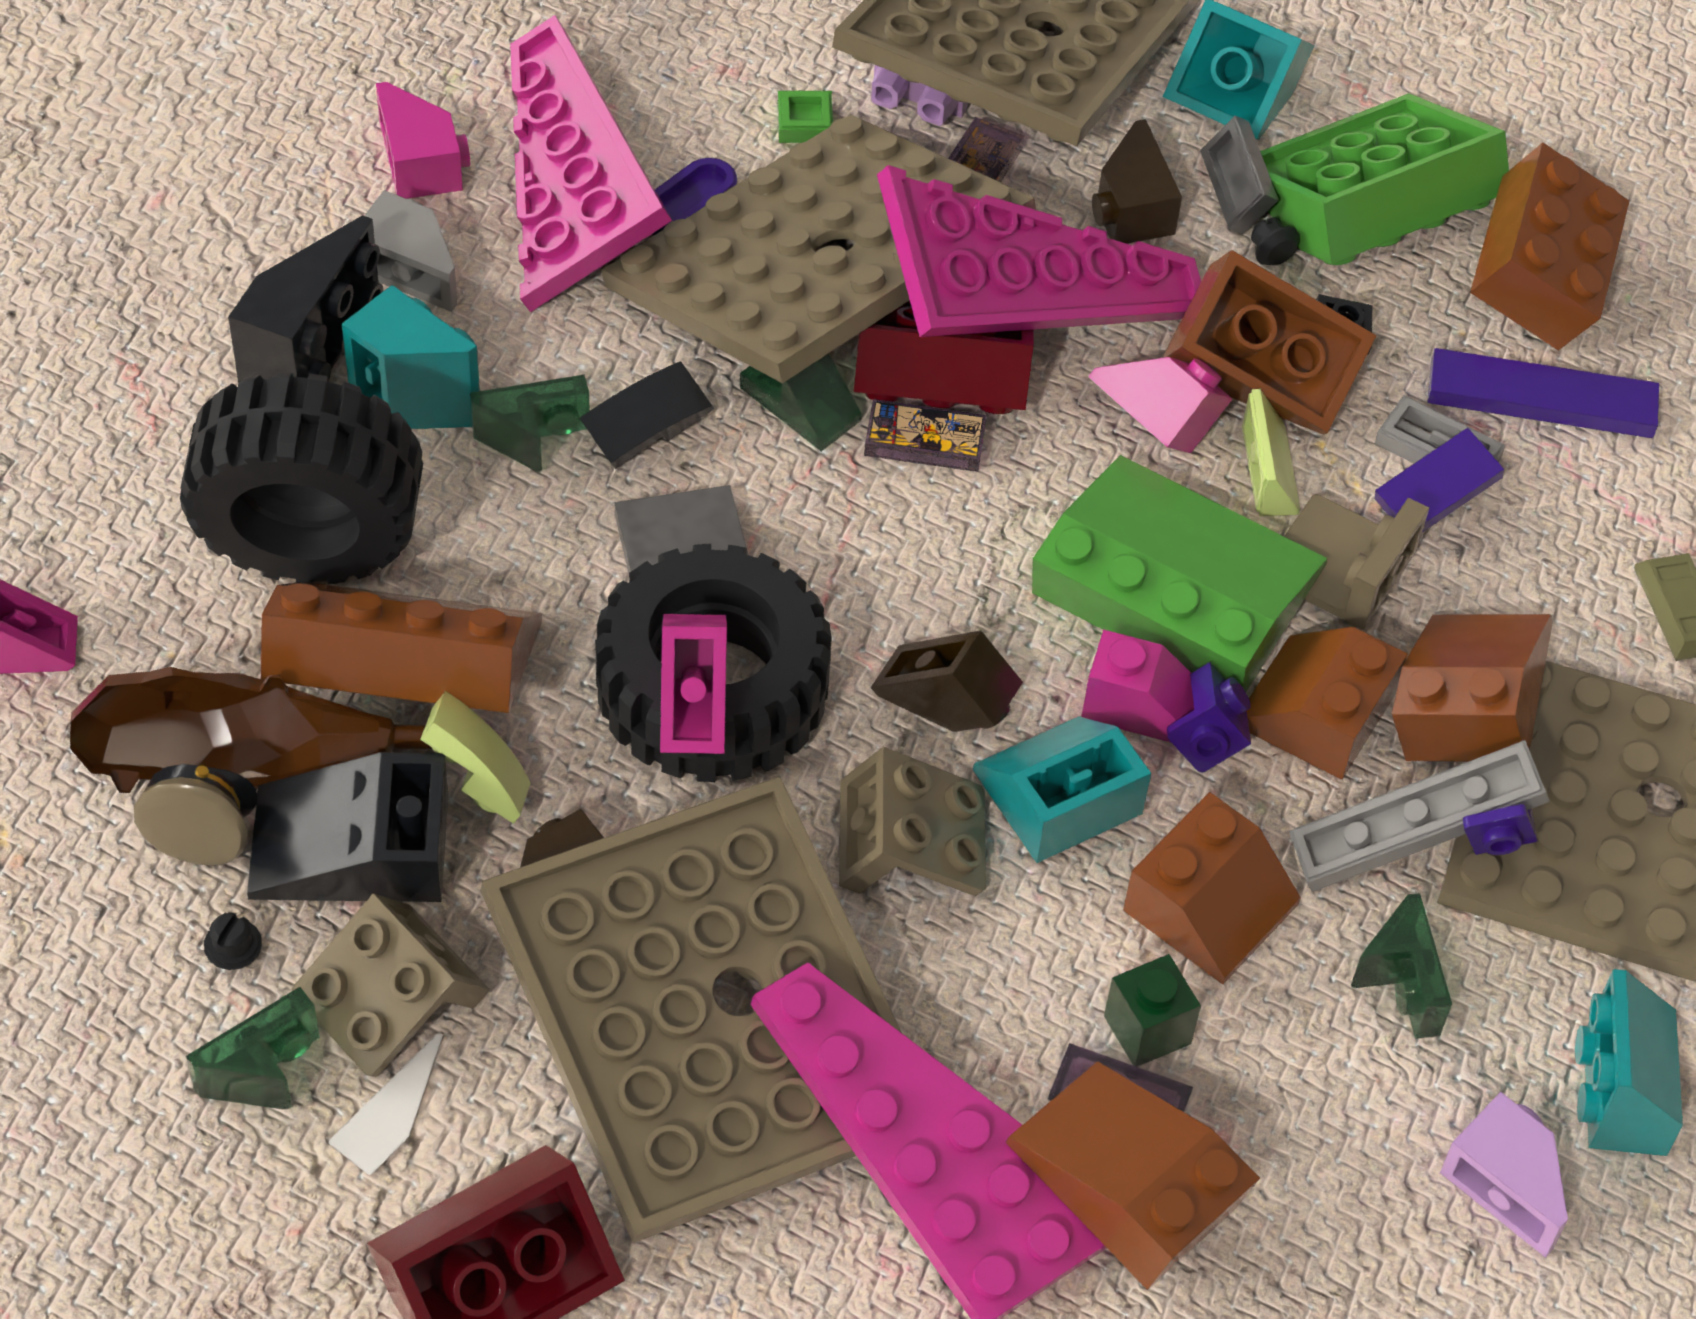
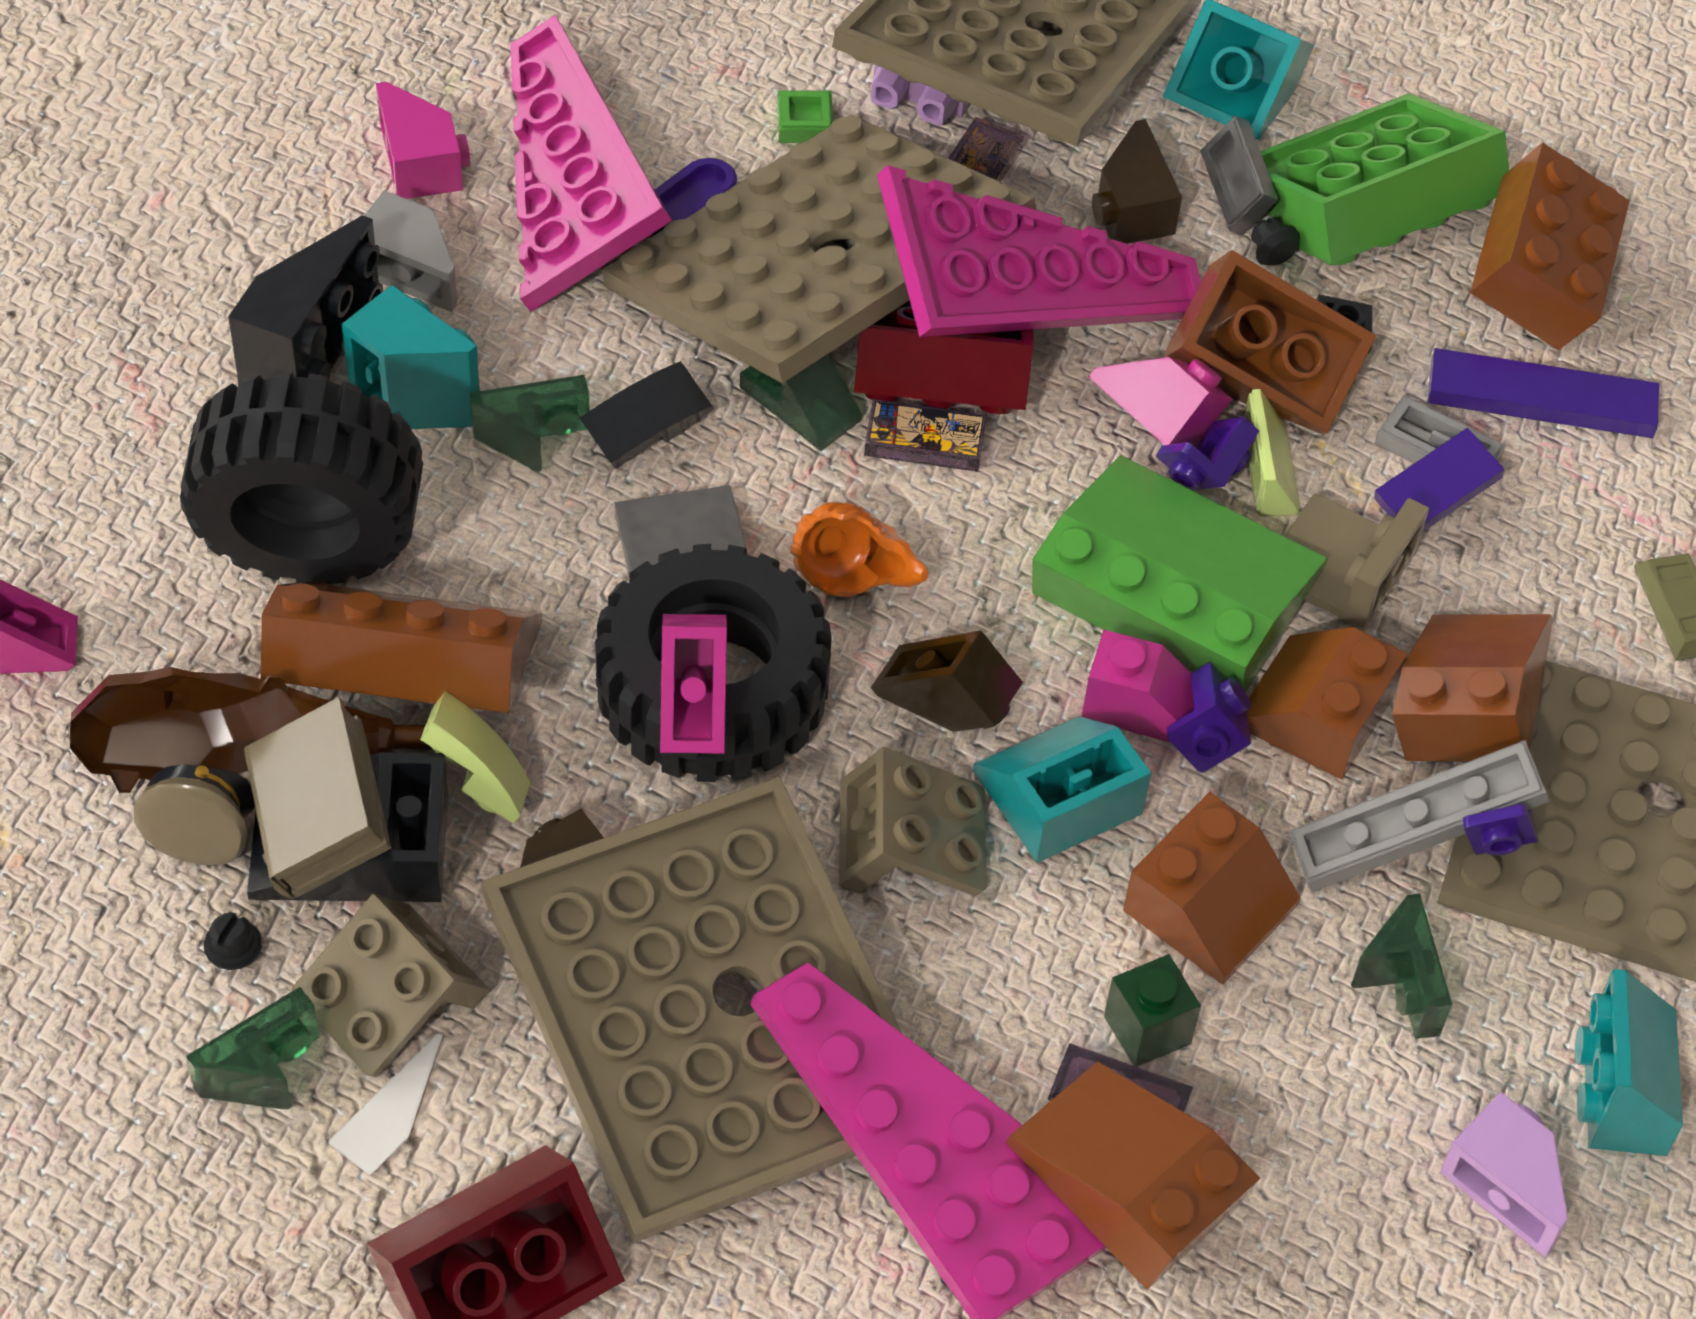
none -> piece [244,697,391,899]
none -> orange hair [790,502,928,597]
none -> dark purple bracket [1156,417,1259,491]

